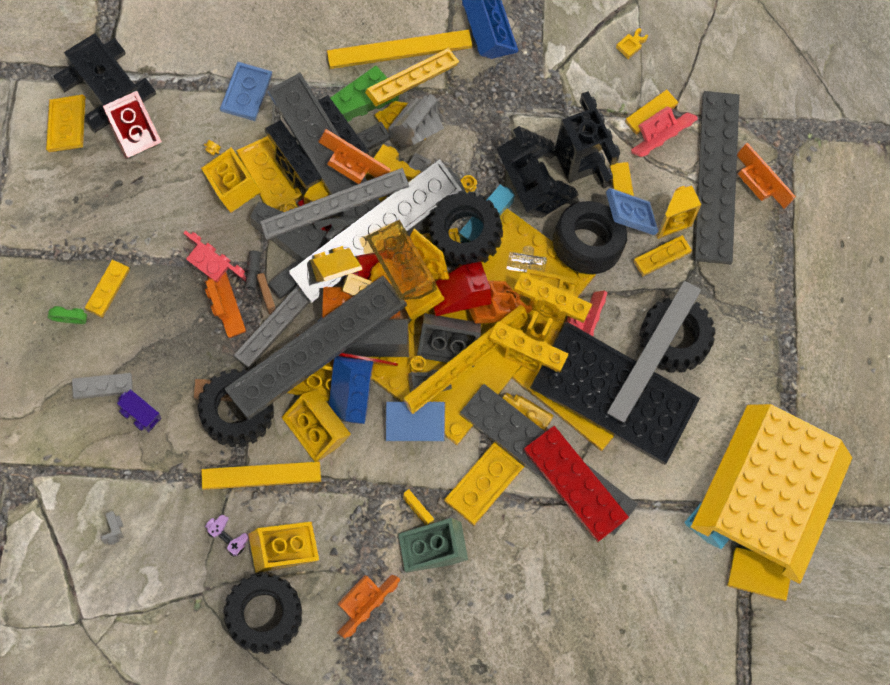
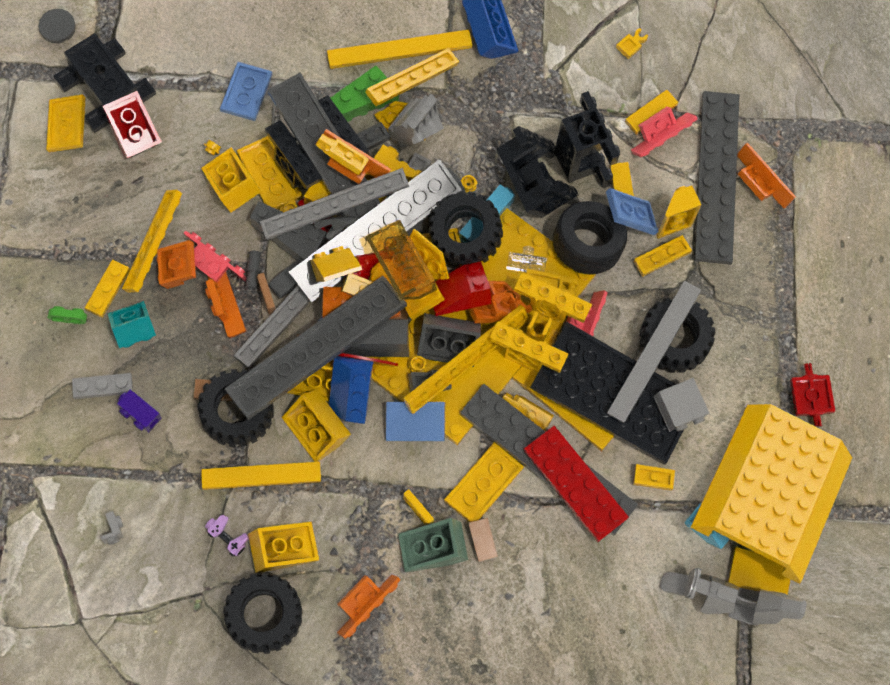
none -> dark grey tile [38,9,76,44]
none -> teal slope [107,301,156,348]
none -> yellow plate [122,190,182,293]
none -> orange plate [157,240,196,289]
none -> yellow hinge [316,134,369,175]
none -> tile [468,518,498,562]
none -> yellow plate [633,464,675,491]
none -> light grey piece [653,378,709,432]
none -> light grey piece [660,568,807,627]
none -> red plate [790,363,835,428]

